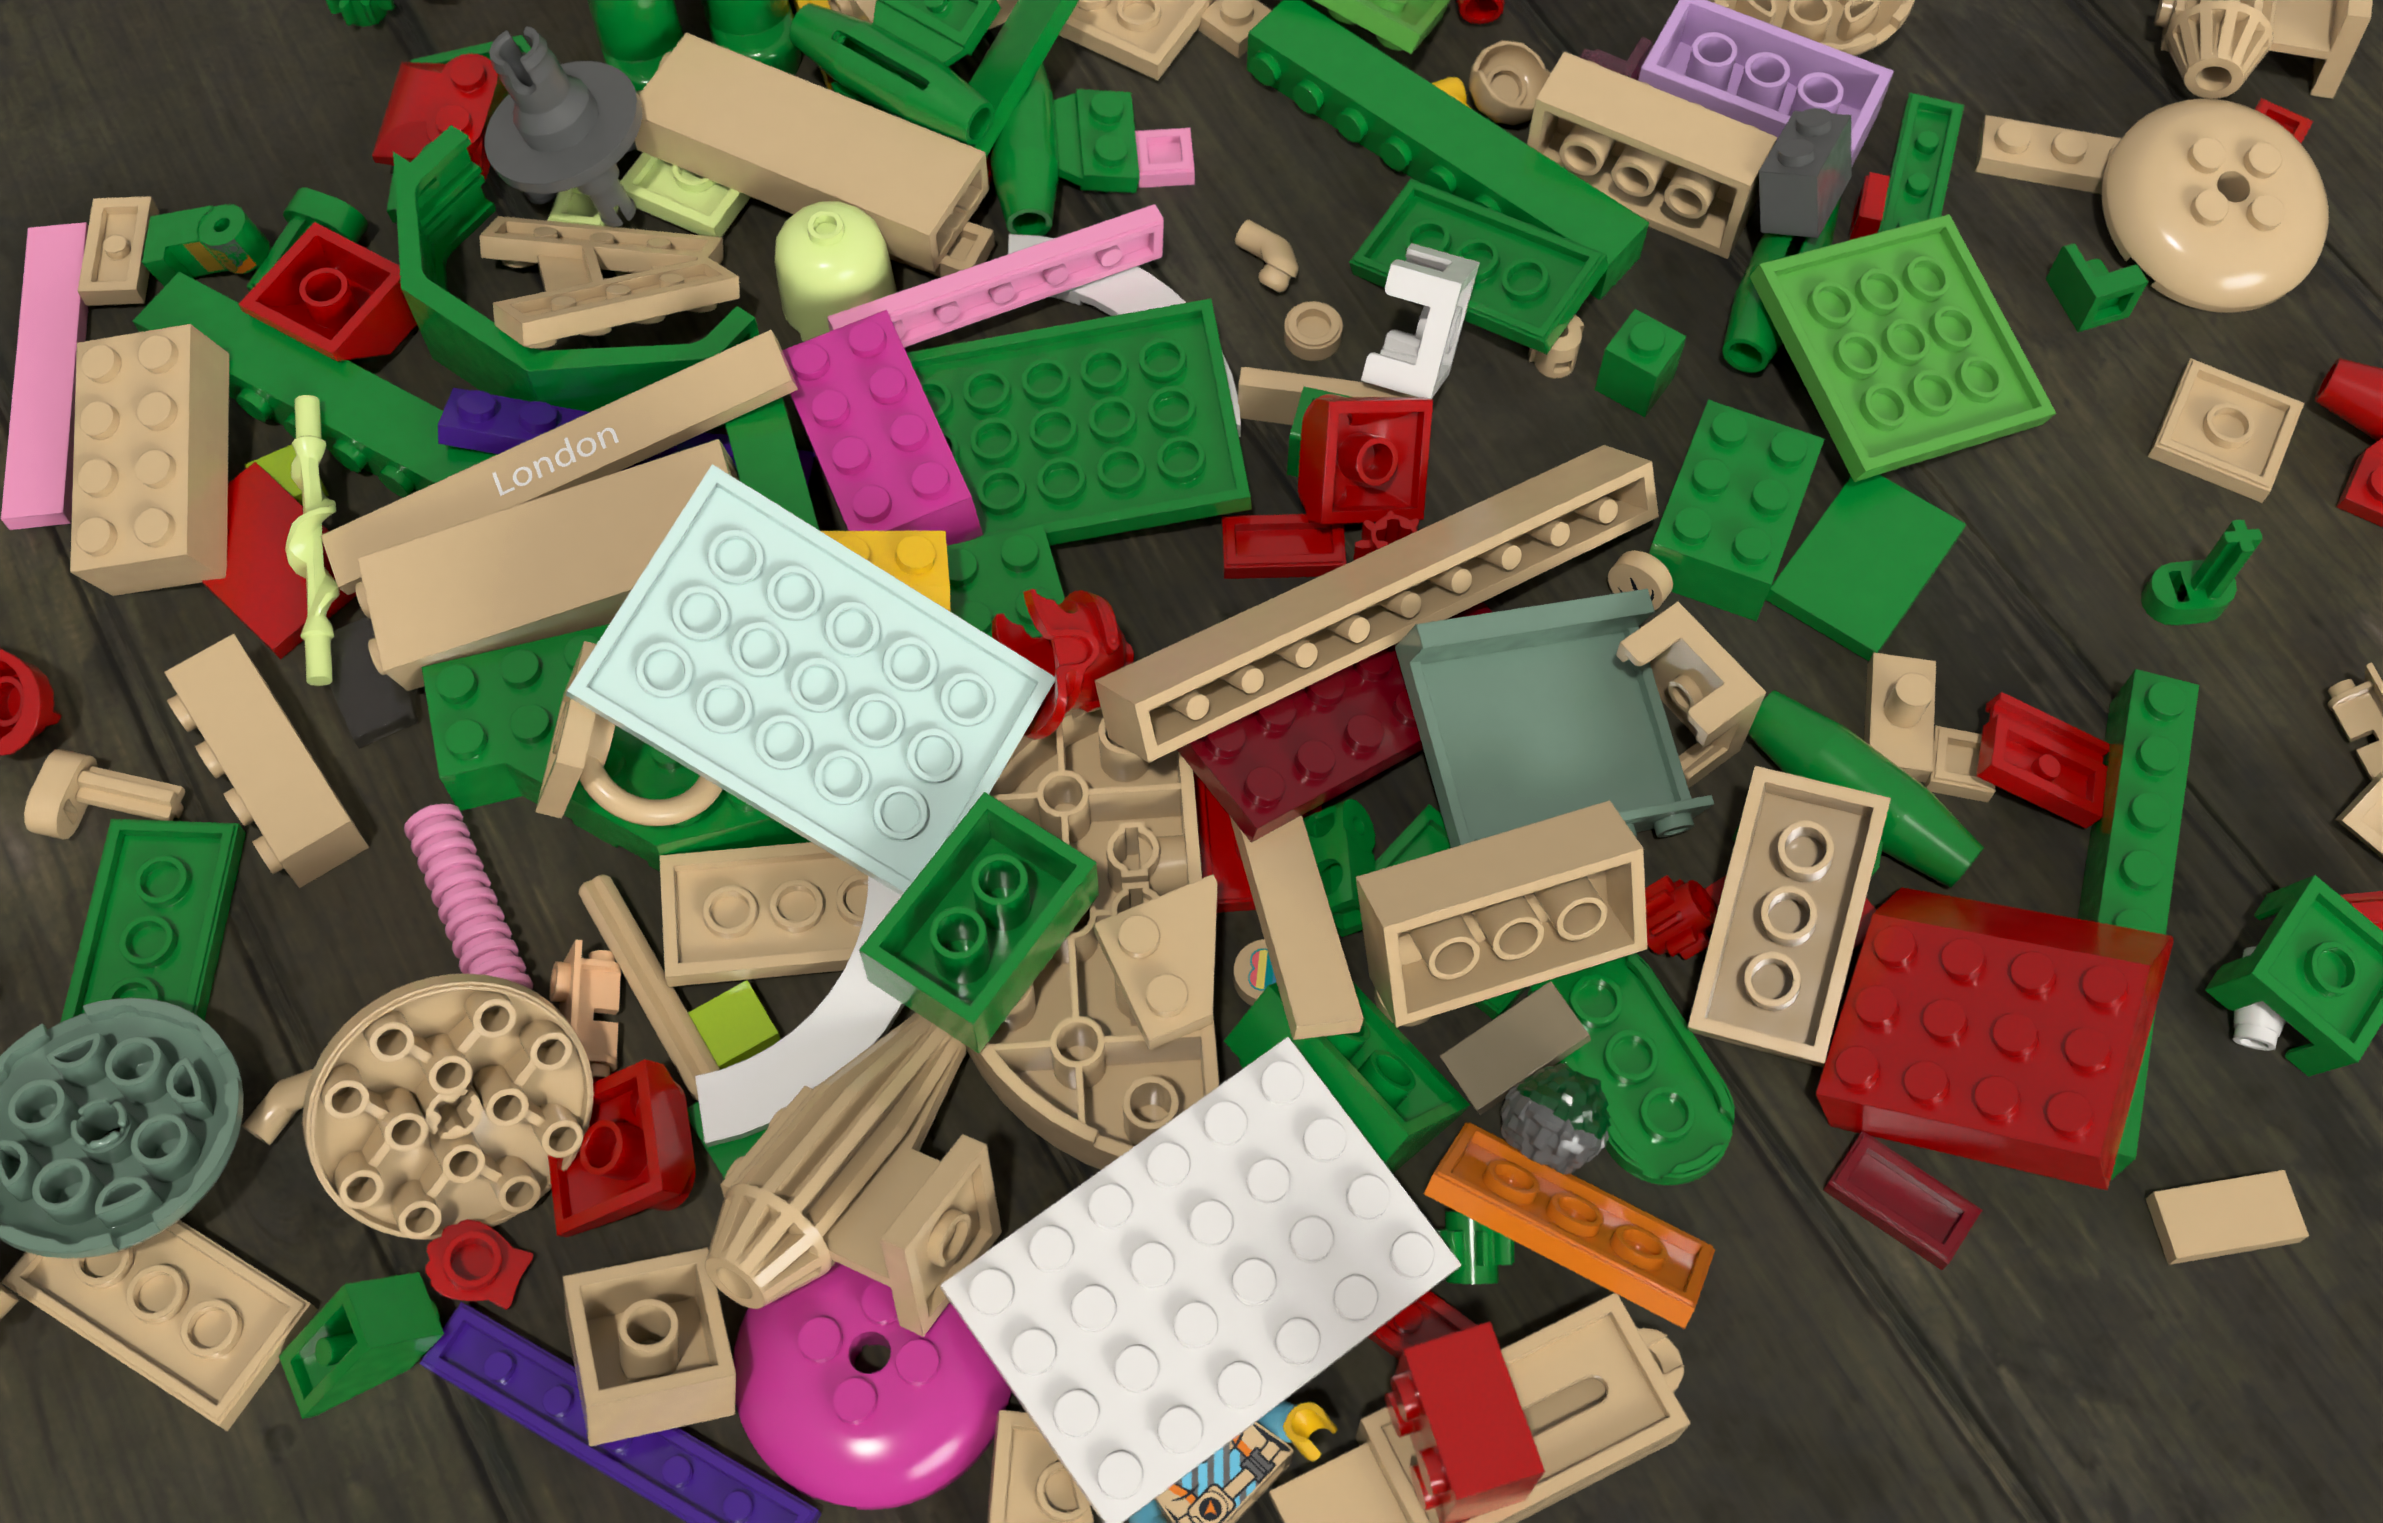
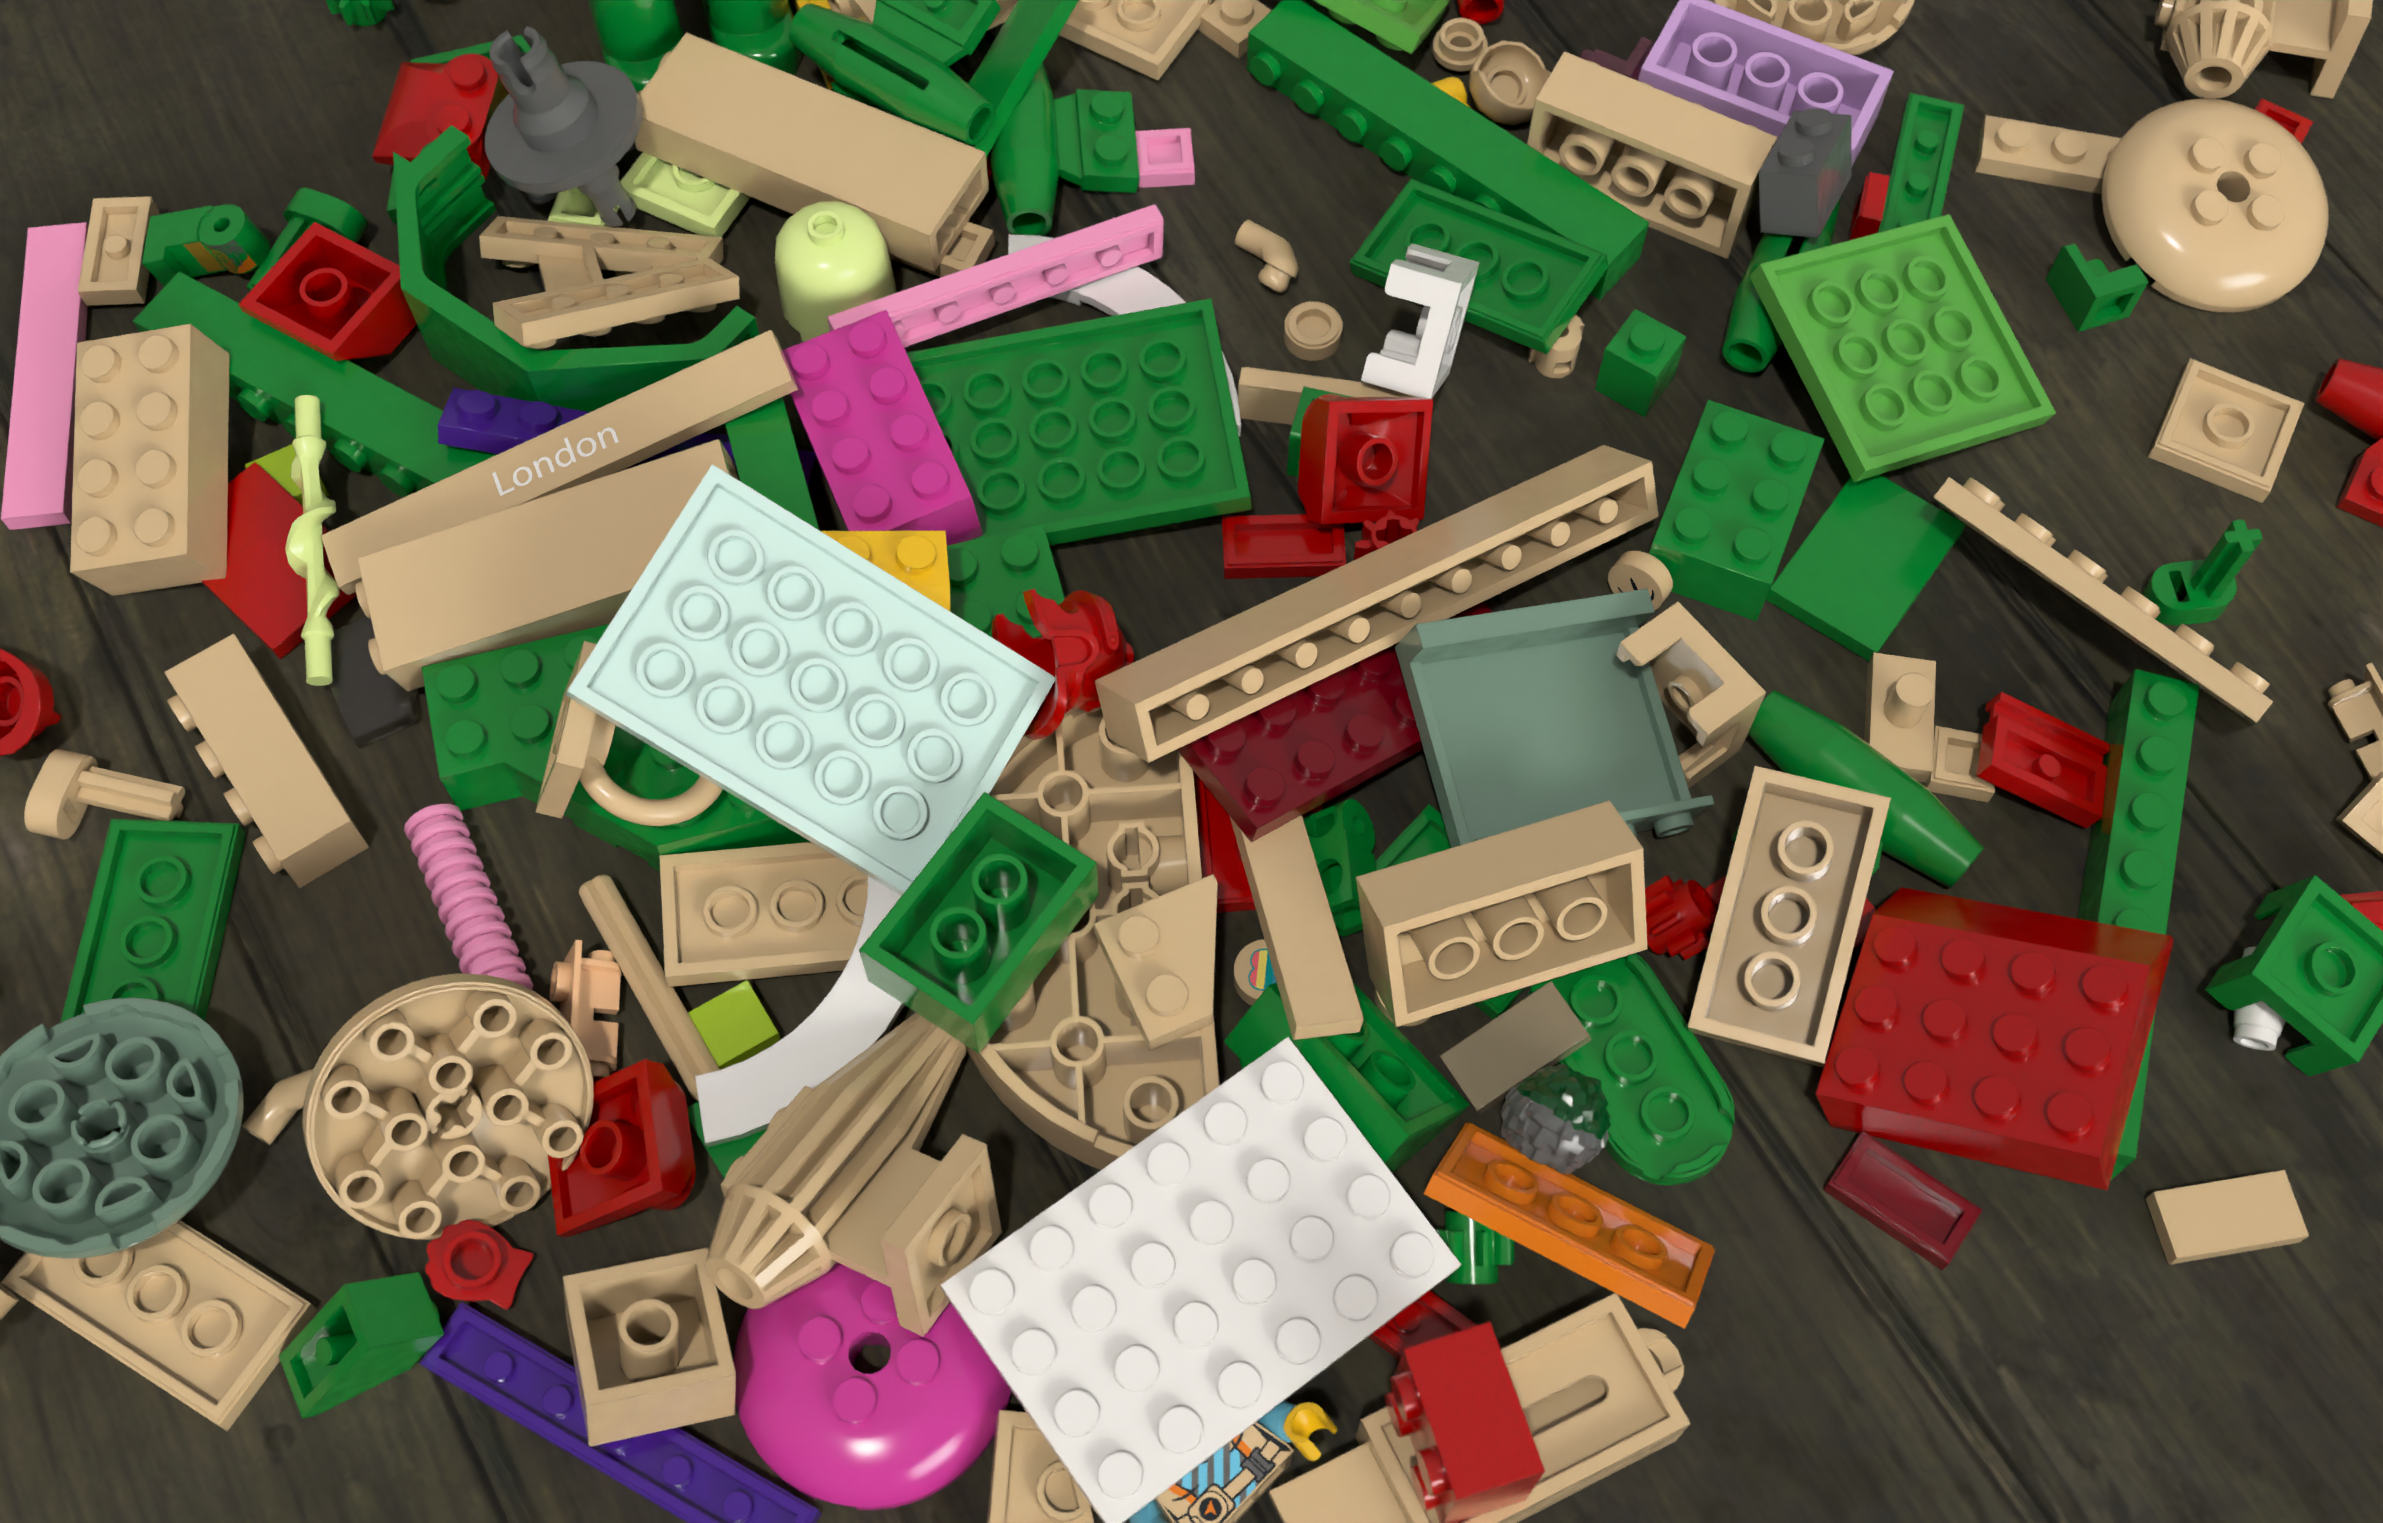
none -> tan plate [1432,18,1488,71]
none -> tan plate [1934,477,2274,725]

